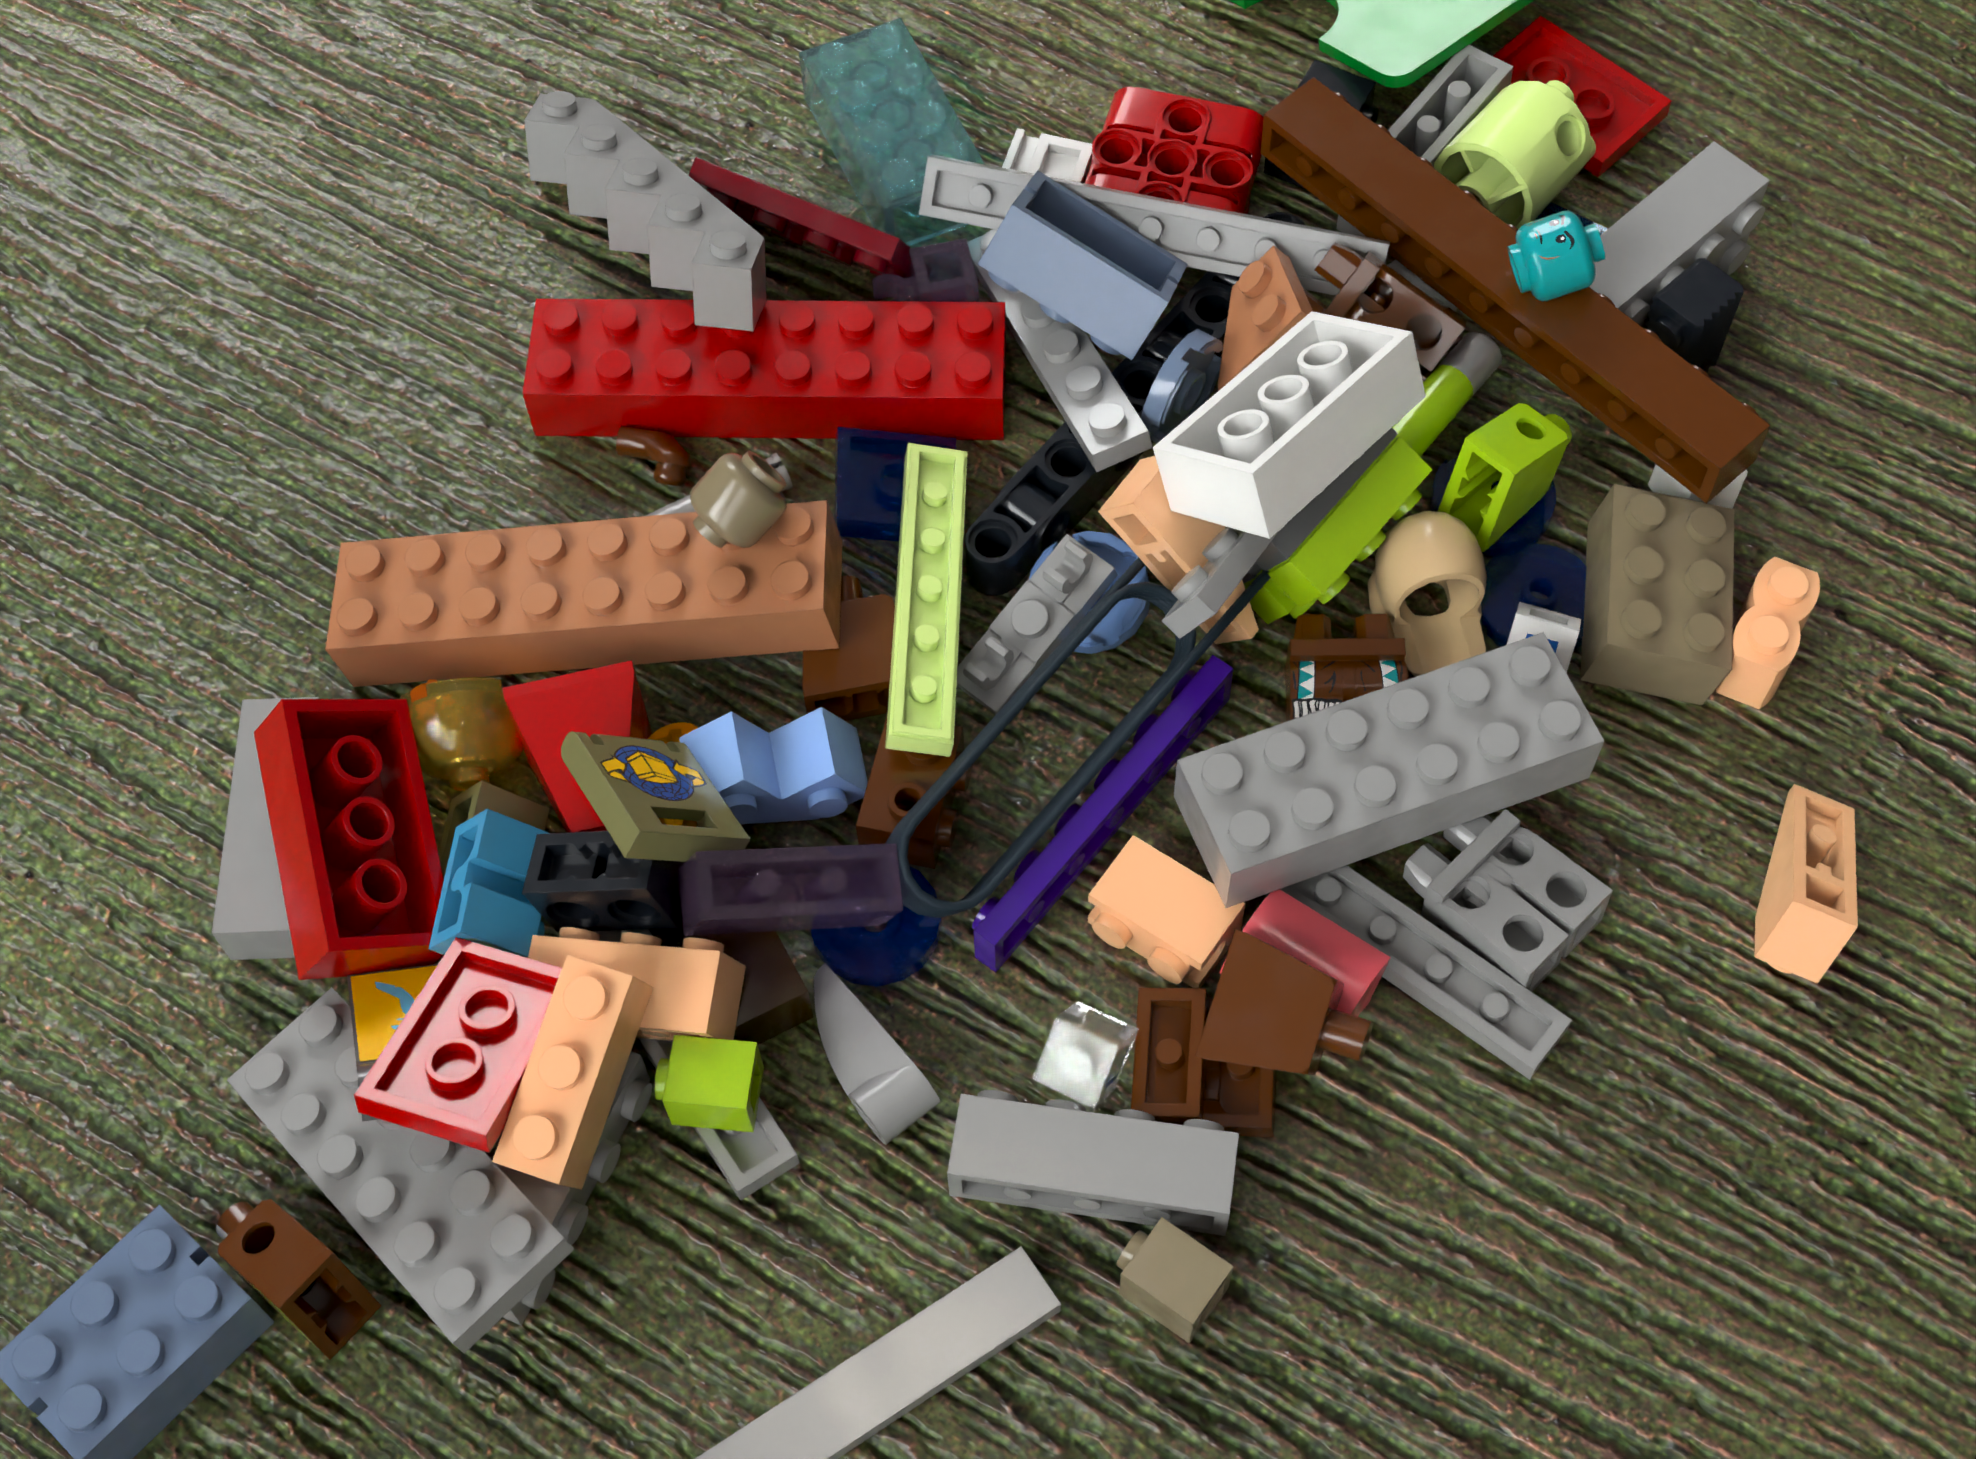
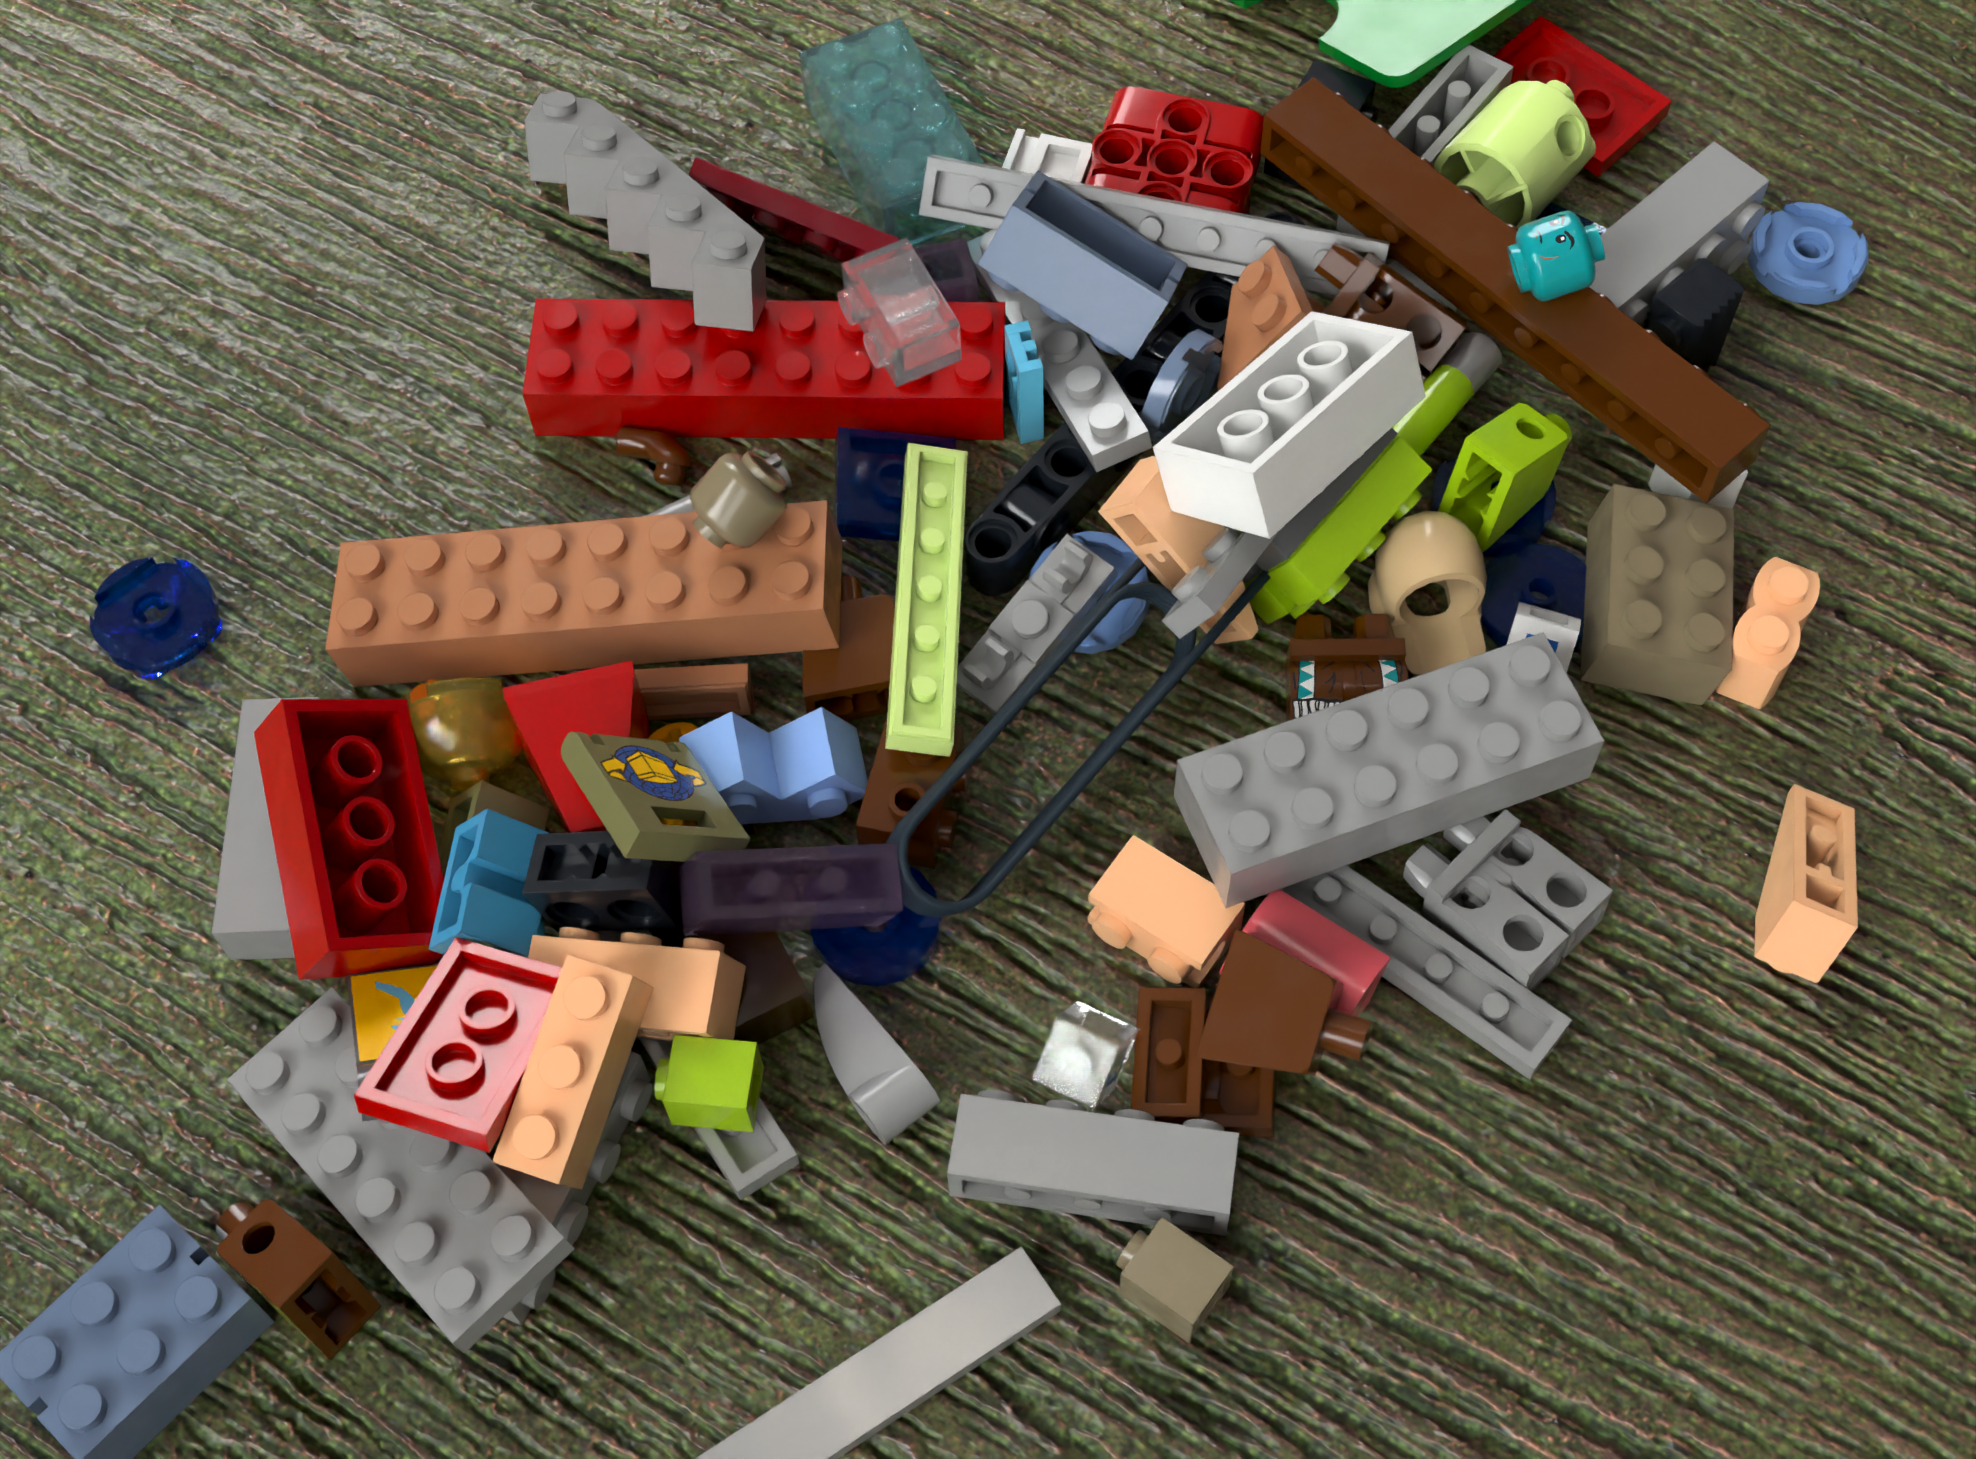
dark purple plate [972,655,1233,973] -> none
none -> clear blue plate [90,557,222,680]
none -> nougat tile [635,663,755,720]
none -> clear brick [837,238,962,387]
none -> medium azure tile [1004,320,1044,444]
none -> medium blue plate [1748,202,1869,305]

